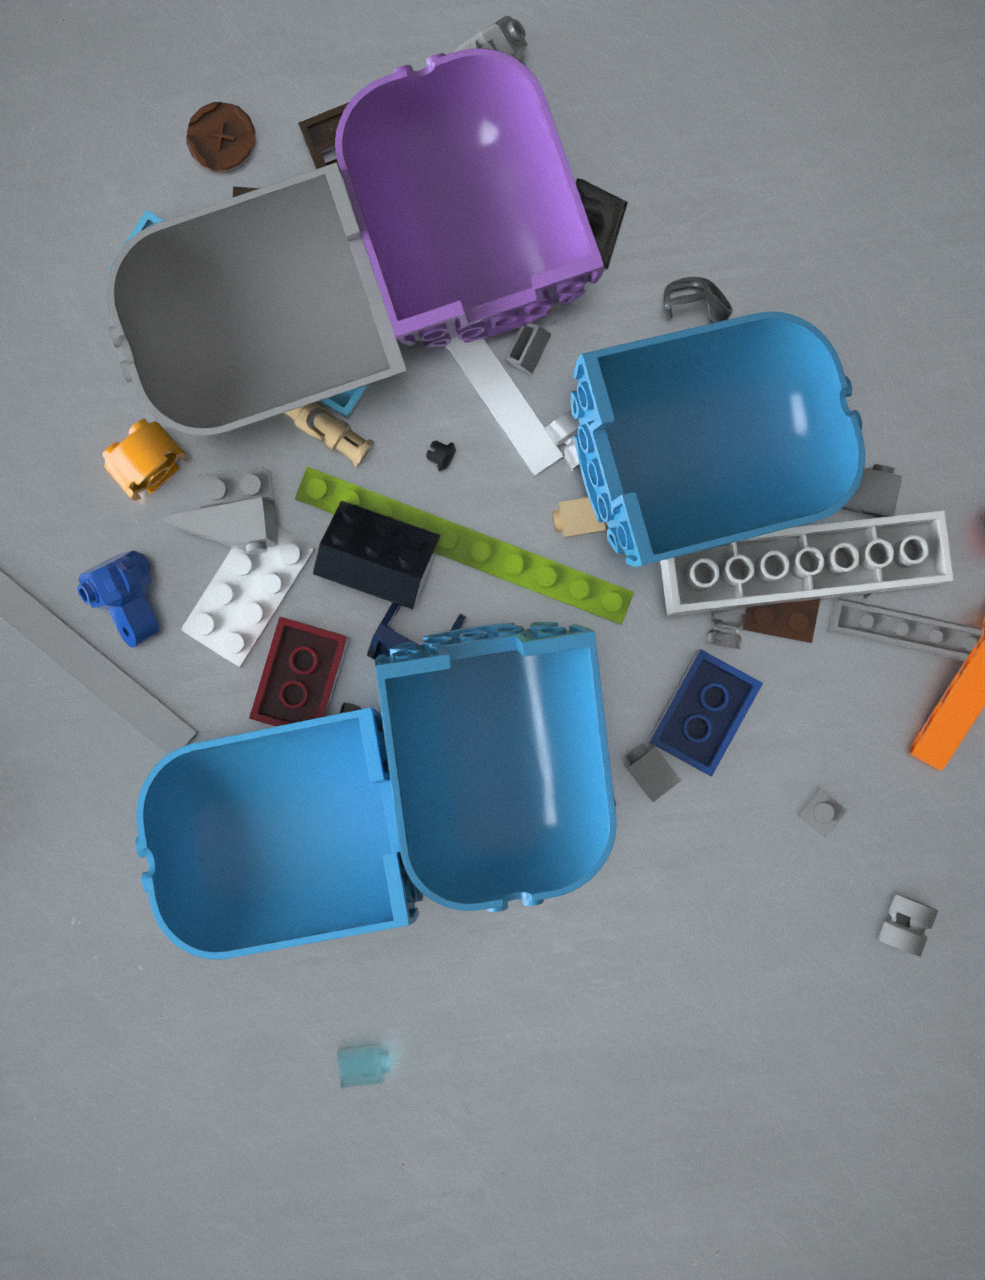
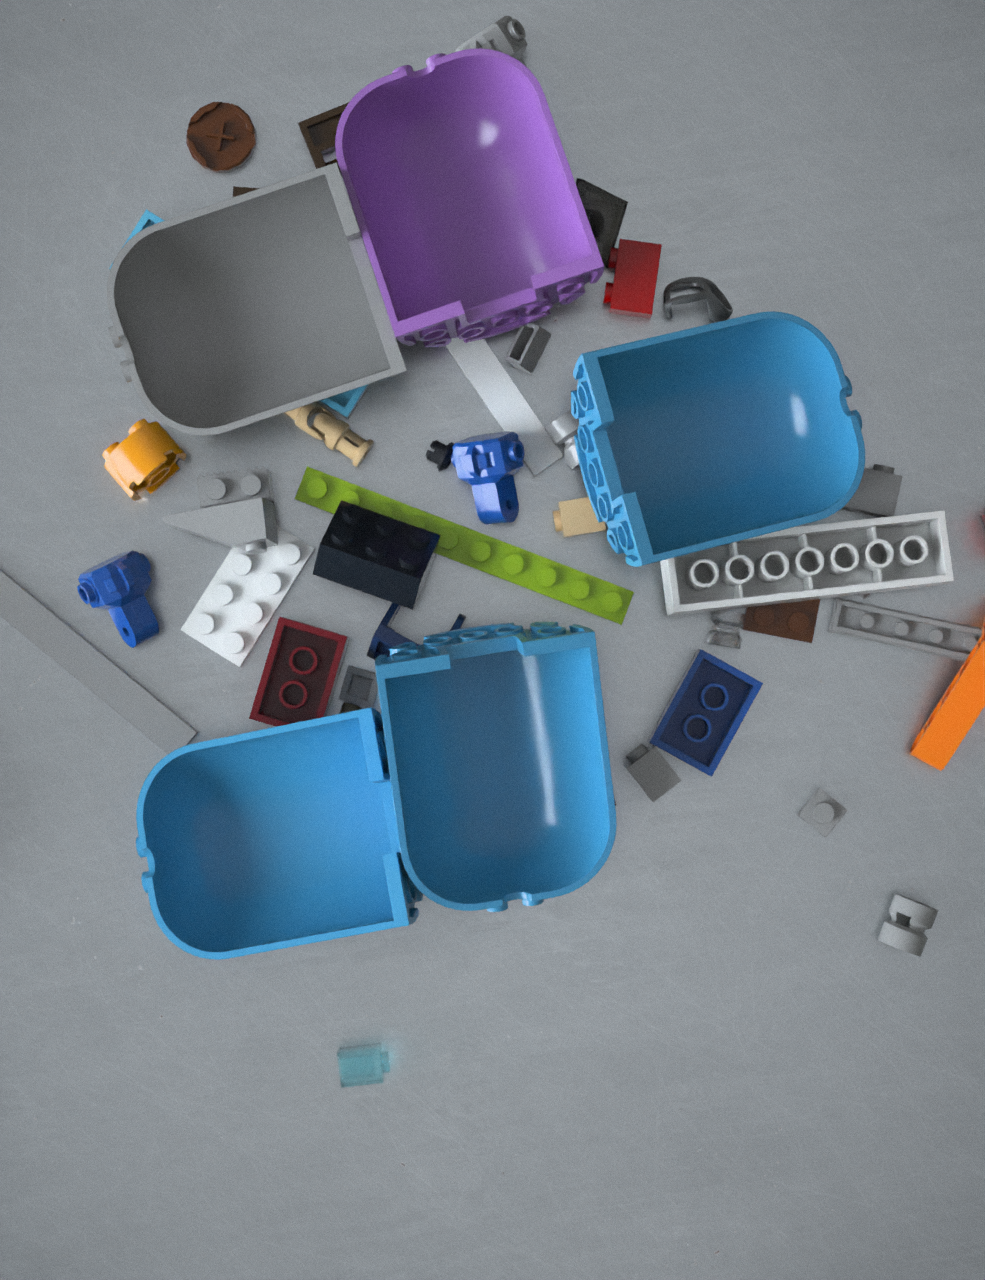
none -> light grey plate [339,665,378,708]
none -> blue piece [451,432,525,525]
none -> red brick [603,239,662,319]

